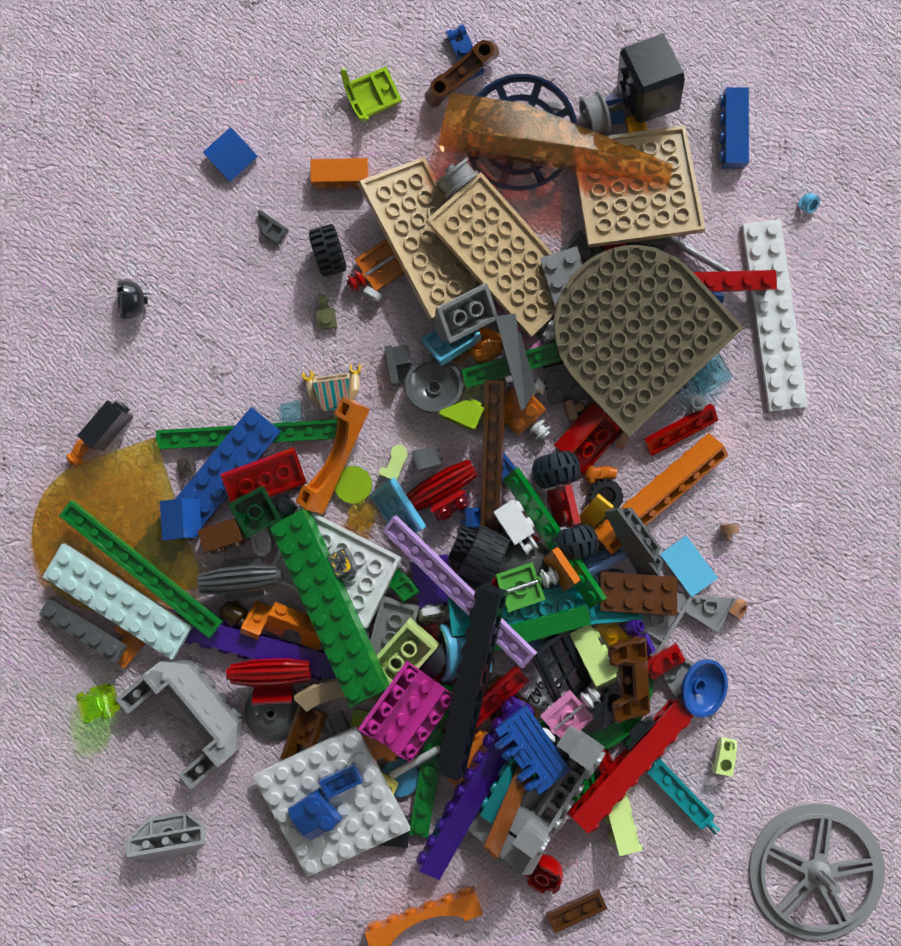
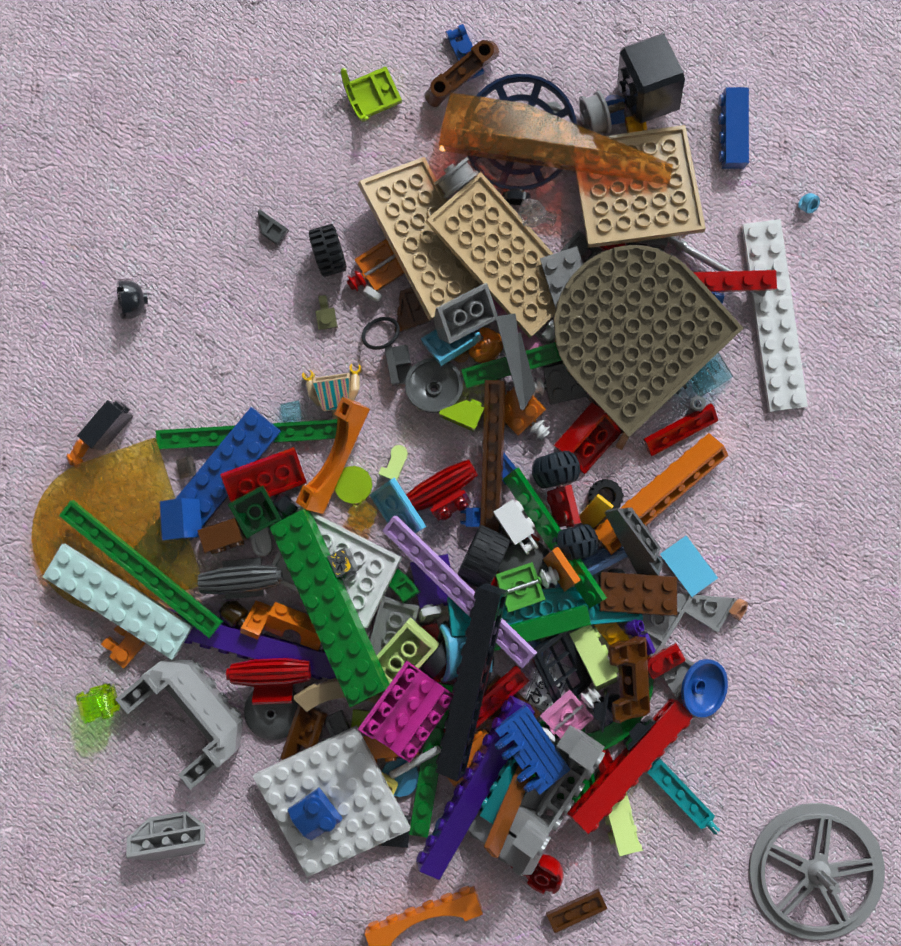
dark grey plate [39,598,127,663] -> none
blue slope [203,127,258,182] -> none
orange brick [310,158,369,190] -> none
blue plate [318,763,363,799] -> none
dark grey slope [411,446,443,472] -> none
black tyre [448,526,477,563] -> none
medium nougat tile [563,400,585,422] -> none
orange arm [585,465,617,484] -> none
yellowish green leg [711,737,737,777] -> none
medium nougat tile [719,524,739,542] -> none
none -> black tyre [361,317,400,350]
none -> reddish brown wing [394,287,431,333]
none -> black piece [502,188,531,205]
none -> clear connector [518,198,557,228]

